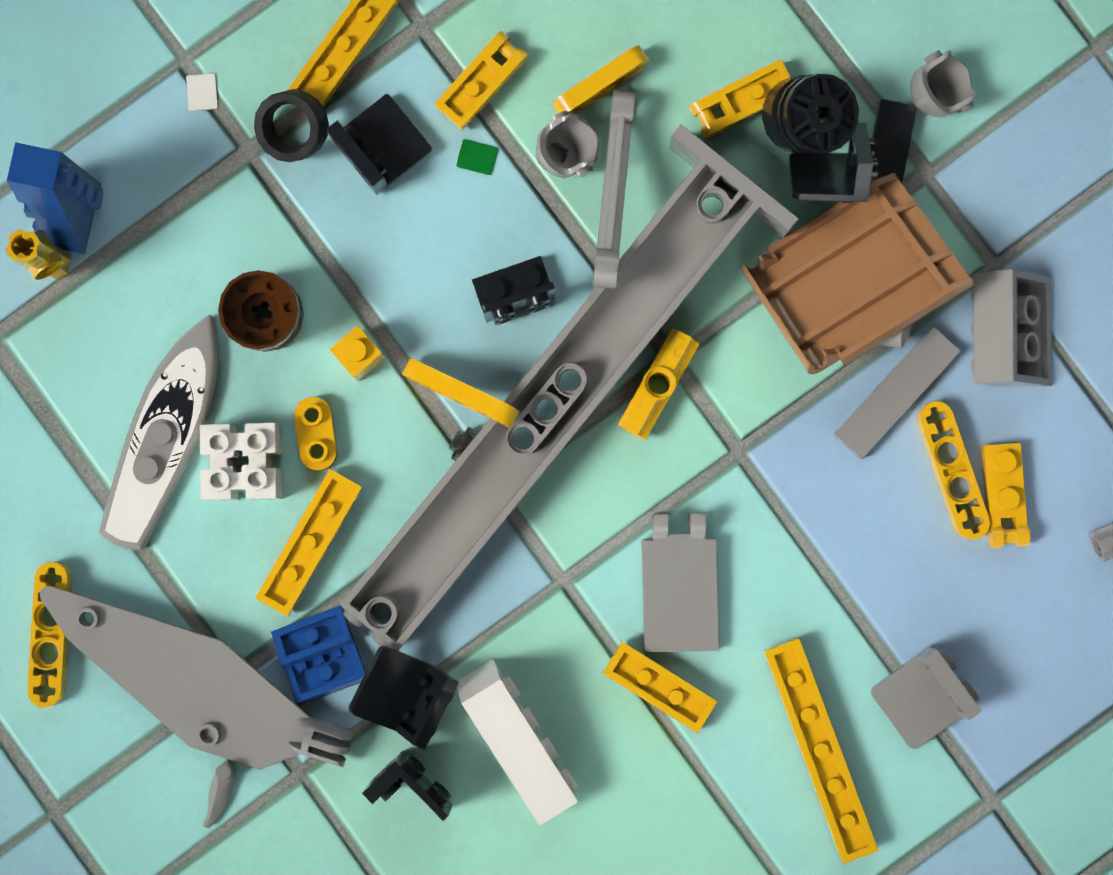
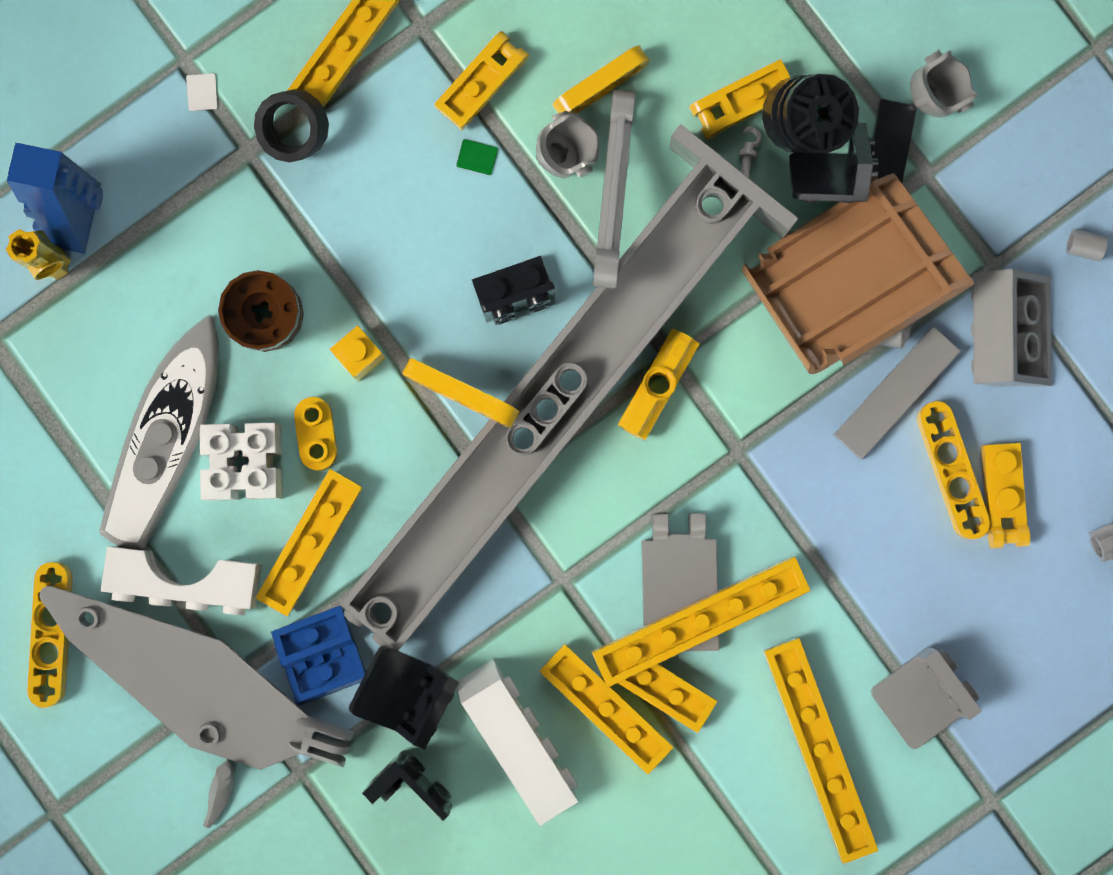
black bracket [326,94,432,195] -> none
clear smoke plate [449,427,476,461] -> none
none -> white arch [101,547,262,615]
none -> yellow plate [539,643,674,775]
none -> yellow plate [591,556,811,687]
none -> white hand [739,127,762,178]
none -> light grey hinge [1066,229,1108,262]

